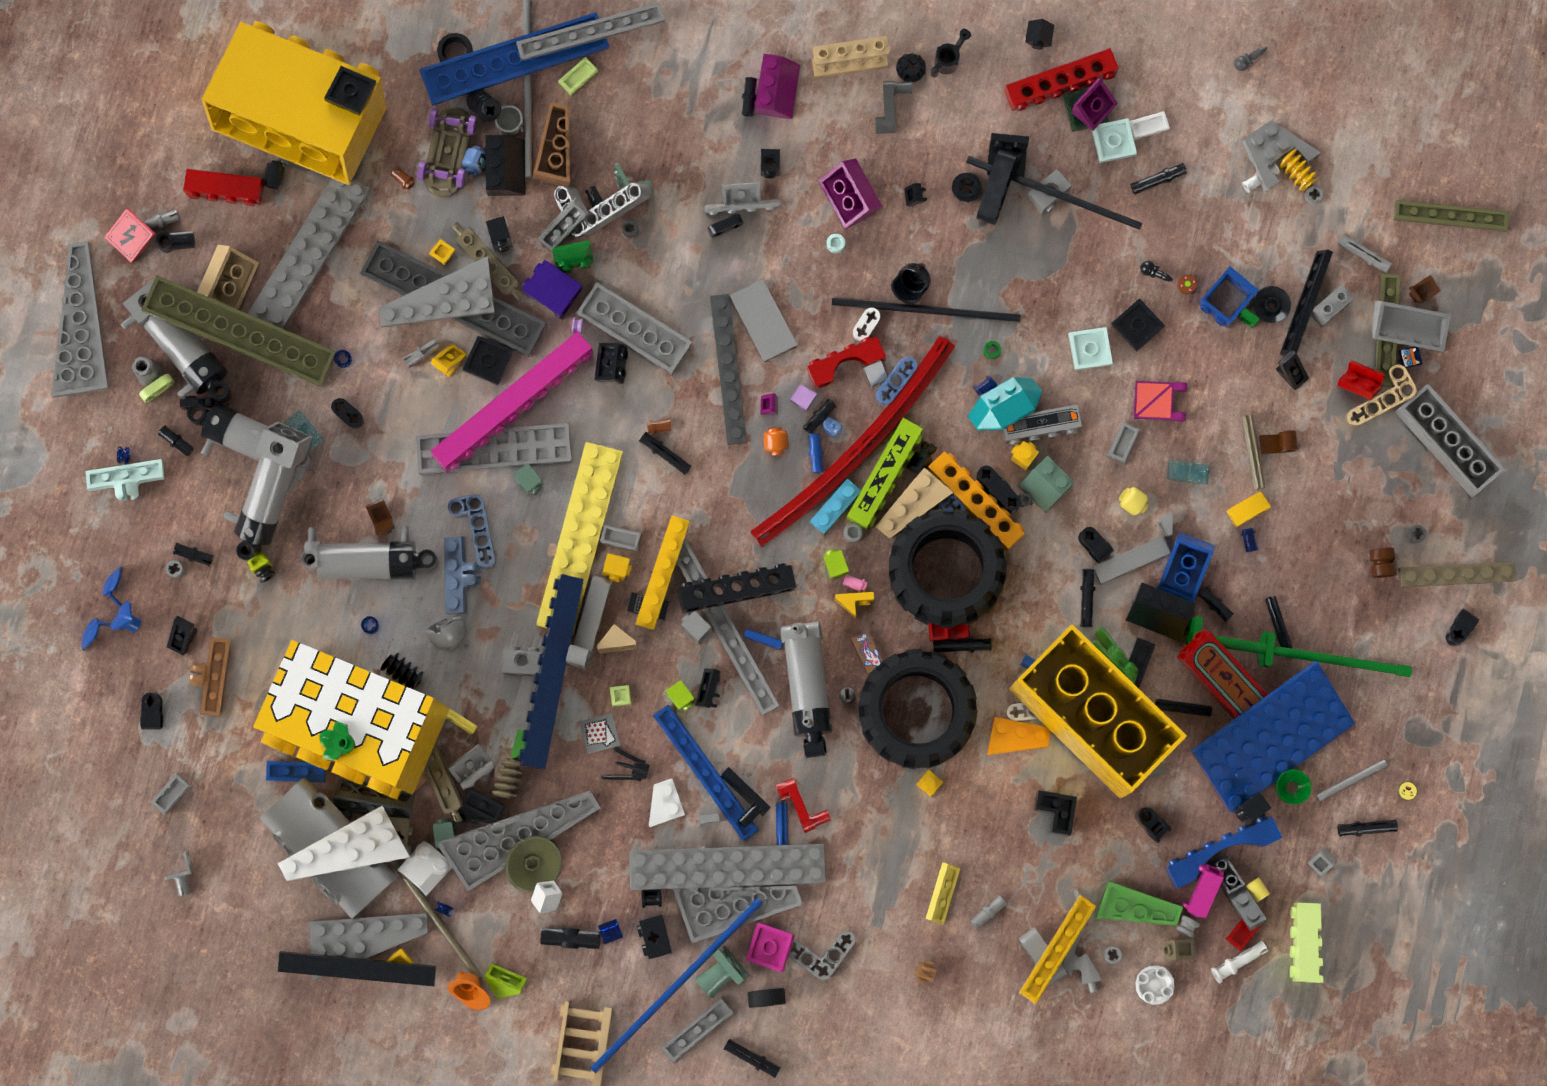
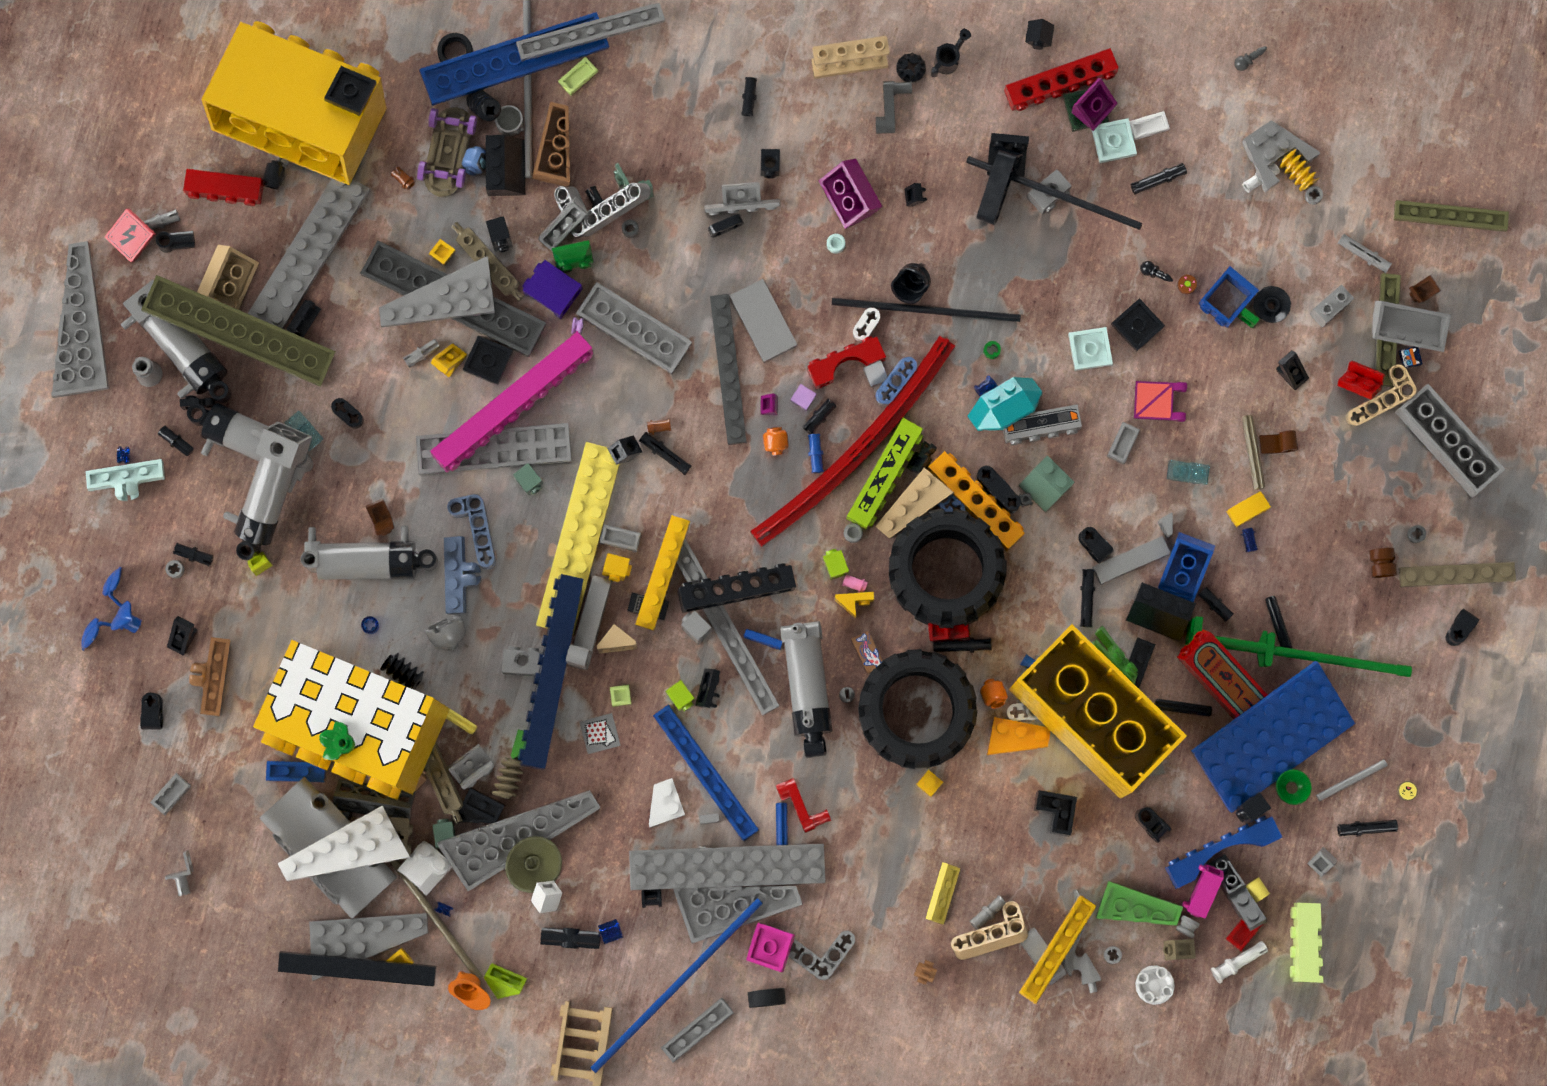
yellowish green beam [139,374,175,403] -> none
black bush [256,565,275,583] -> none
clear blue bush [334,350,352,368] -> none
black bracket [594,343,628,384] -> none
black plant [601,747,650,781] -> none
black brick [637,915,672,959] -> none
sand green plant [696,945,750,998] -> none
black piece [721,767,771,828] -> none
black pin [723,1039,781,1078] -> none
magenta slope [755,54,800,119] -> none
medium azure plate [810,479,861,534] -> none
medium blue piece [823,417,842,437] -> none
black gear [951,173,982,203] -> none
yellow brick [1011,441,1039,471] -> none
light yellow head [1119,487,1149,516] -> none
black tile [1280,249,1333,356] -> none
none -> black hinge [286,299,322,338]
none -> black brick [607,435,642,465]
none -> tan beam [951,901,1028,960]
none -> orange head [980,679,1008,709]

